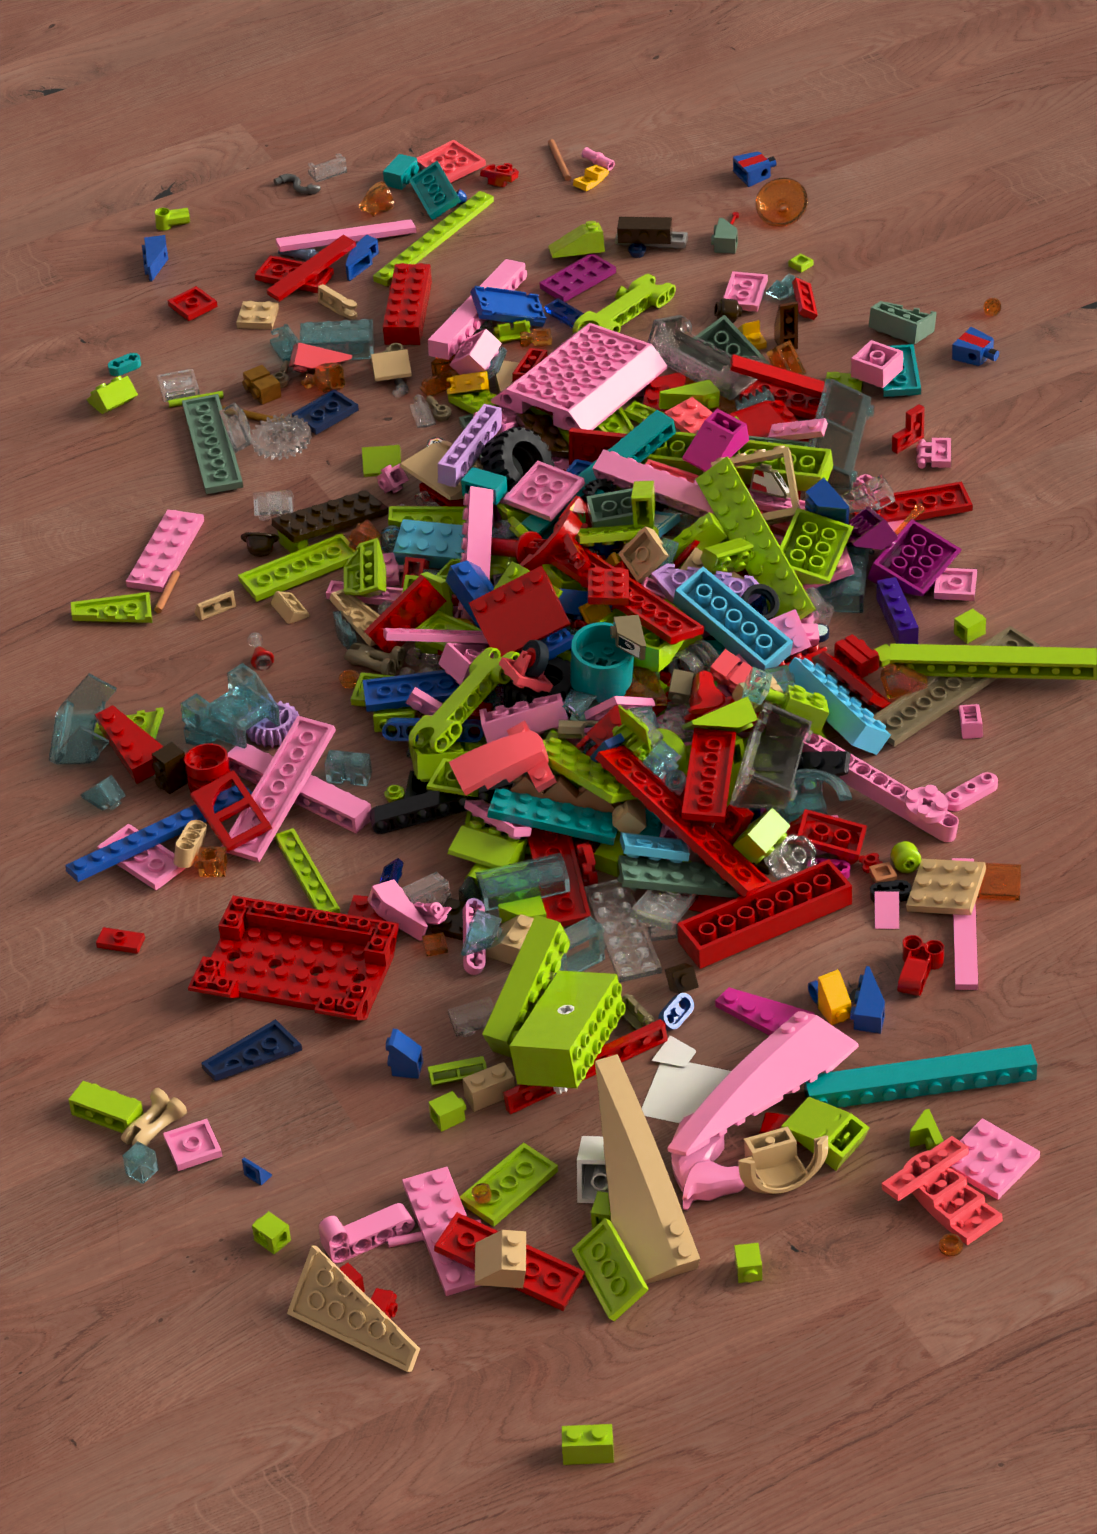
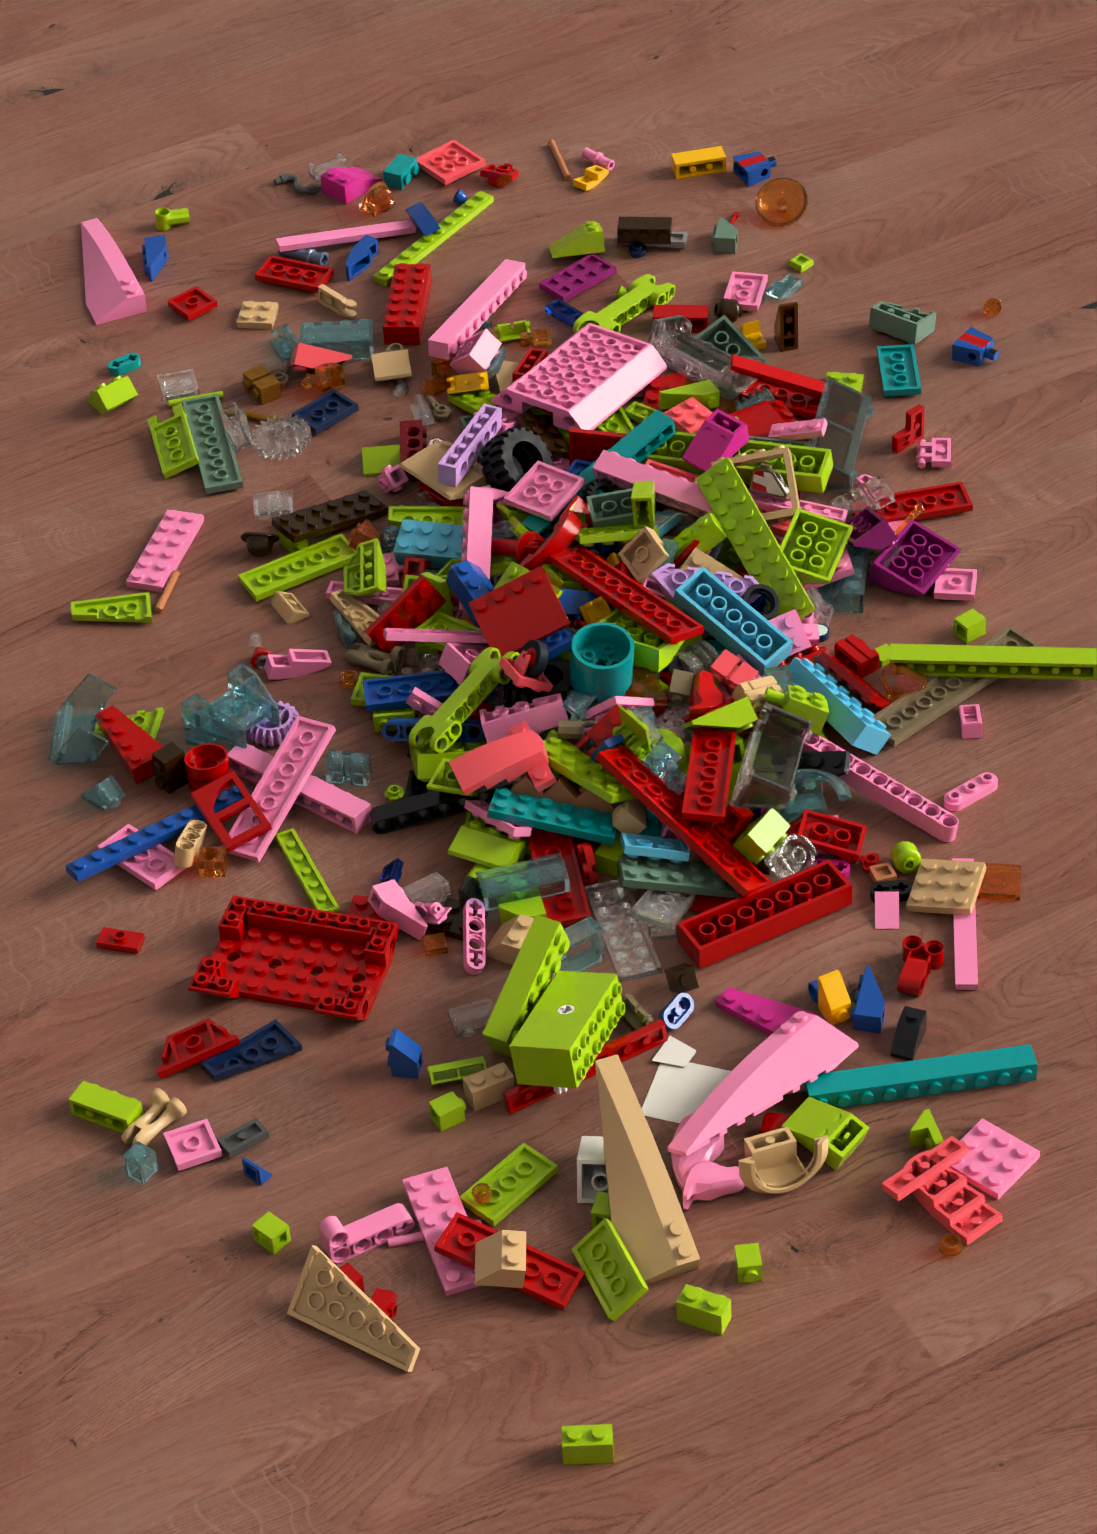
tan slope [195,590,236,621] -> none
red tile [267,234,356,302] -> none
teal plate [408,161,461,220] -> none
clear light blue slope [460,909,502,956] -> none
teal brick [461,467,508,505] -> none
blue piece [470,286,547,327] -> none
red hinge [562,533,591,574] -> none
red plate [588,567,629,606] -> none
dark tan slope [610,615,646,660] -> none
lime slope [700,538,754,575] -> none
clear light blue brick [742,667,773,705] -> none
clear orange slope [766,340,806,375] -> none
red plate [792,277,818,320] -> none
blue slope [805,478,849,525] -> none
bright pink brick [851,340,903,388] -> none
dark purple brick [876,577,919,644] -> none
bright pink plate [904,785,948,824] -> none
none -> bright pink wedge [81,218,147,325]
none -> lime hinge [147,403,200,479]
none -> red wing [157,1018,241,1079]
none -> dark grey plate [217,1118,269,1159]
none -> bright pink slope [264,649,332,679]
none -> dark pink slope [320,167,383,204]
none -> dark red brick [399,420,427,482]
none -> blue slope [405,201,441,237]
none -> red brick [653,305,709,333]
none -> yellow brick [671,146,727,179]
none -> lime brick [676,1284,732,1335]
none -> black slope [891,1006,927,1061]

